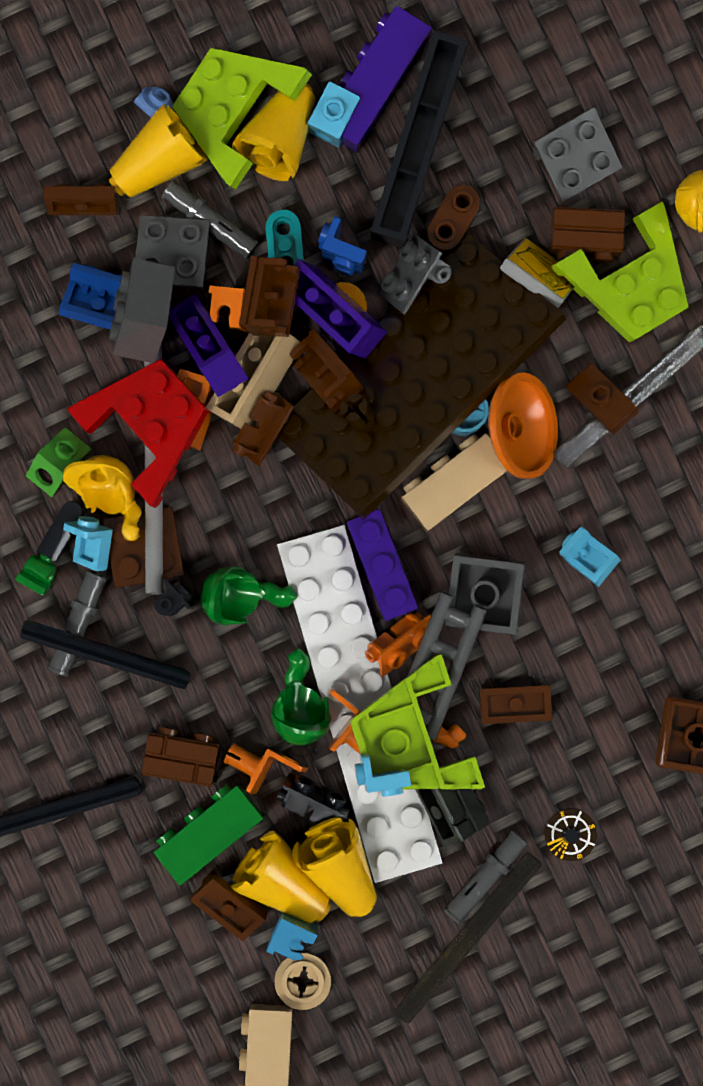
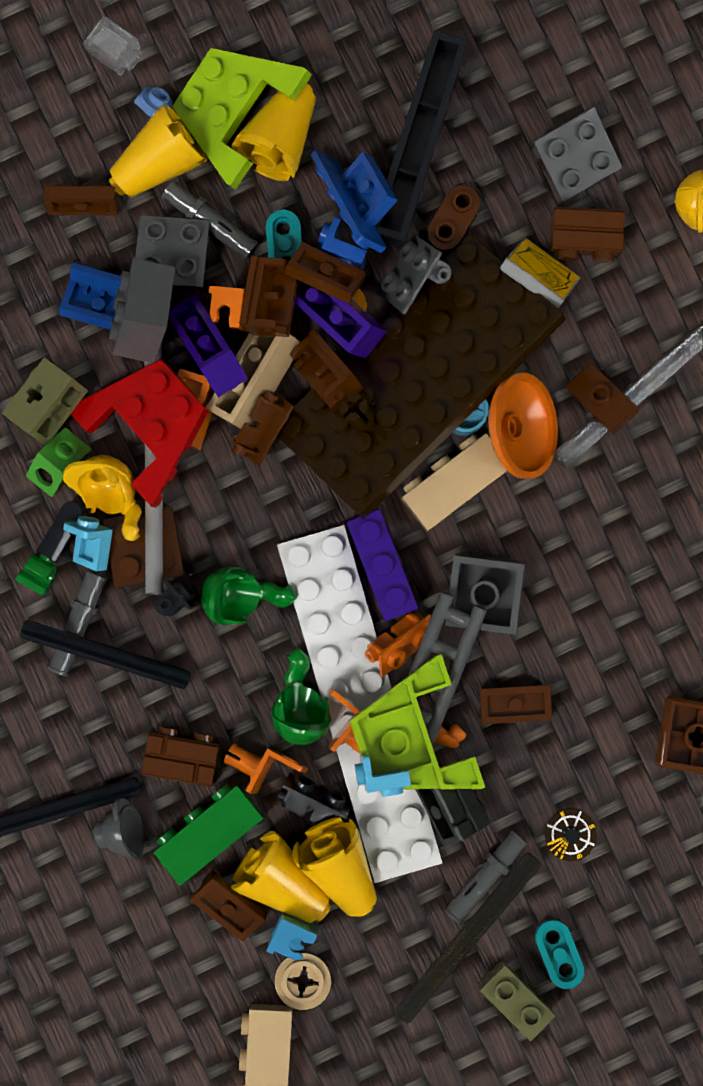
medium azure bracket [307,82,360,148] -> none
dark purple brick [339,5,432,153] -> none
lime wing [551,202,688,343] -> none
medium azure bracket [559,526,621,587] -> none
none -> olive brick [2,357,88,446]
none -> clear brick [83,16,141,76]
none -> dark grey piece [94,798,145,860]
none -> reddish brown plate [285,242,366,304]
none -> blue bracket [310,149,398,253]
none -> olive brick [477,959,555,1042]
none -> teal plate [535,919,584,989]

